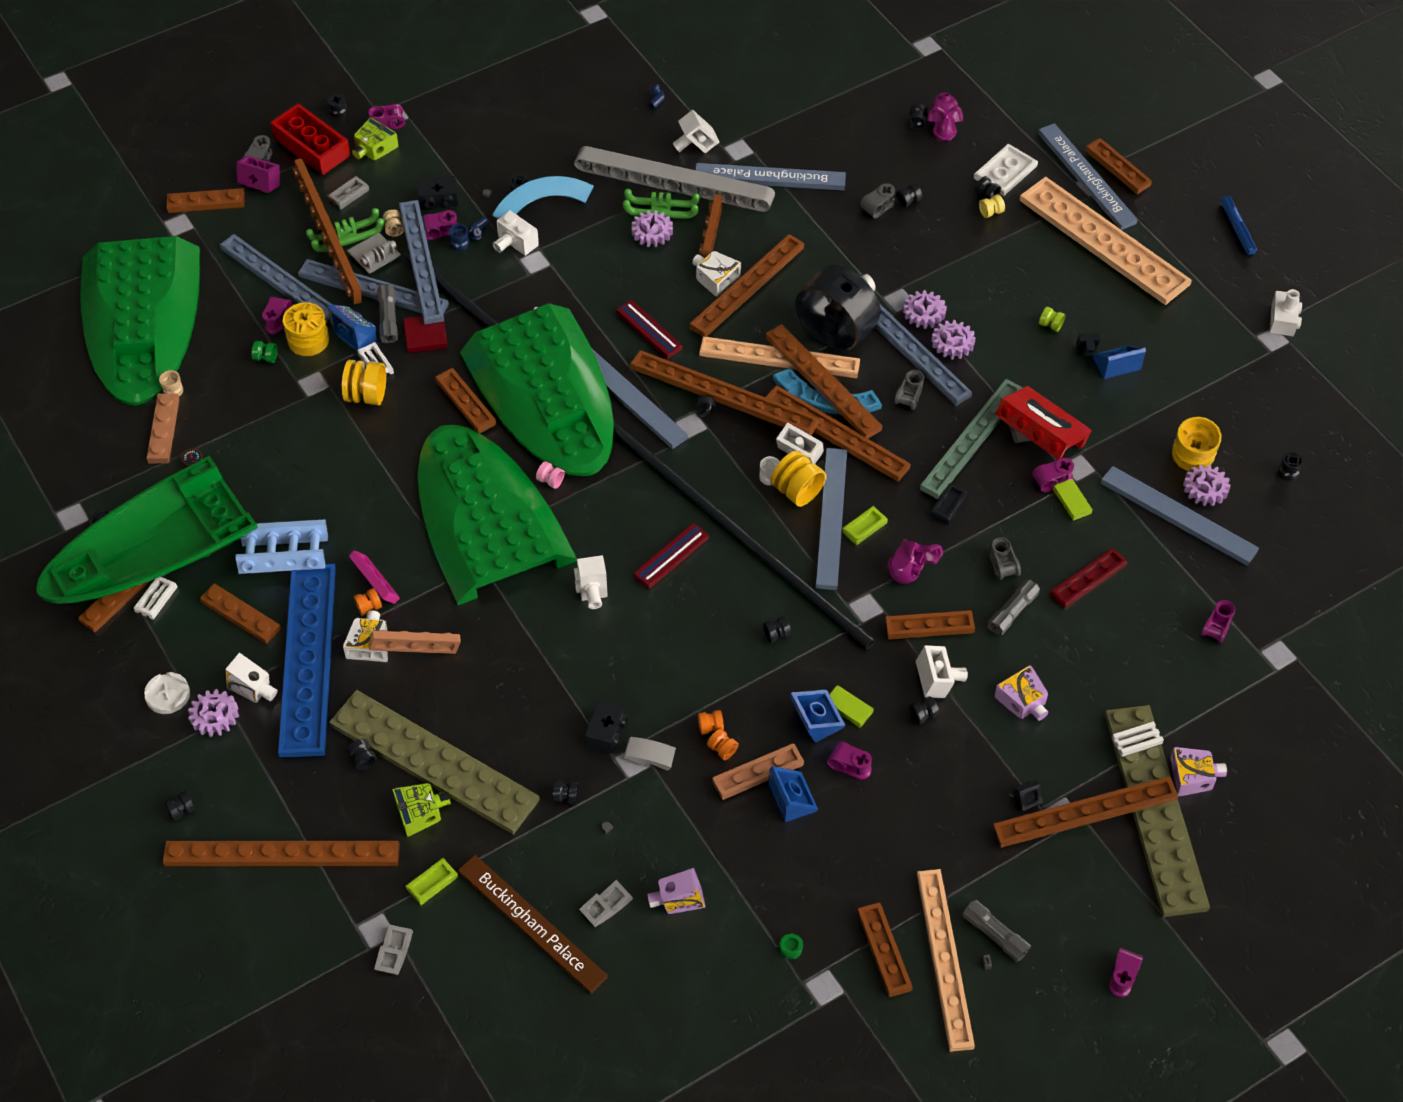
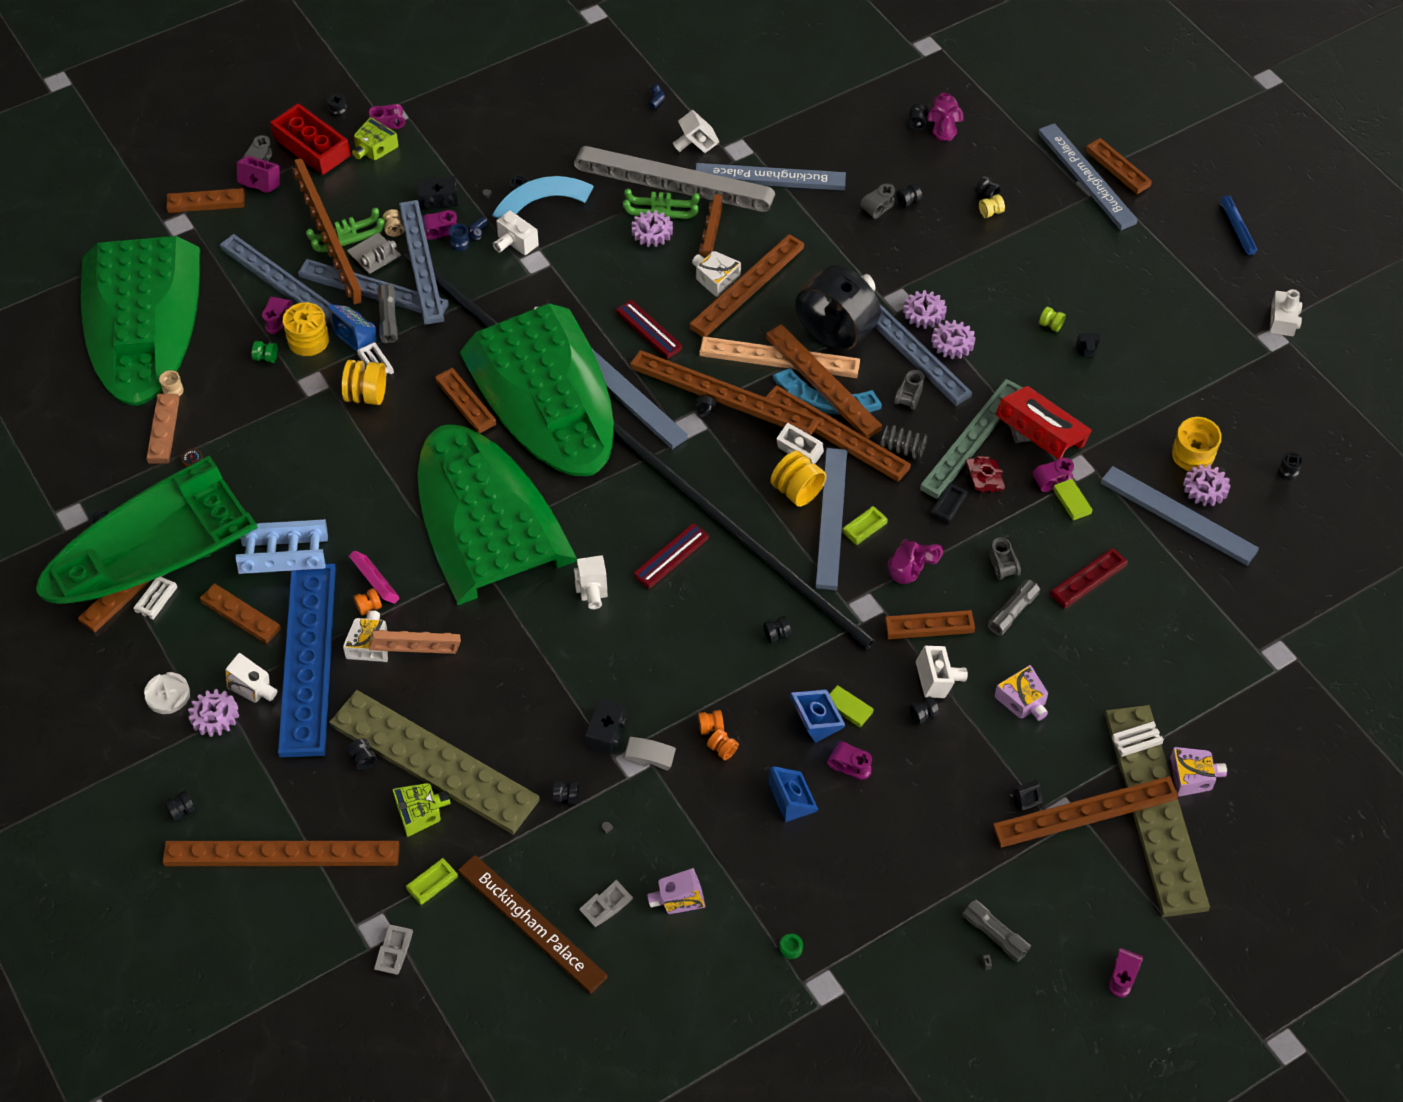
light grey tile [328,176,369,210] -> none
dark red tile [404,316,448,353] -> none
bright pink wheel [536,461,565,489] -> none
nougat plate [712,743,804,800] -> none
white wheel [759,456,780,485] -> none
dark orange plate [857,902,913,997] -> none
light nougat tile [917,869,975,1052] -> none
white tile [974,144,1038,196] -> none
light nougat plate [1020,177,1192,305] -> none
blue slope [1093,345,1146,379] -> none
magenta piece [1201,600,1235,644] -> none
none -> dark grey piece [881,425,927,459]
none -> dark red piece [966,456,1005,493]

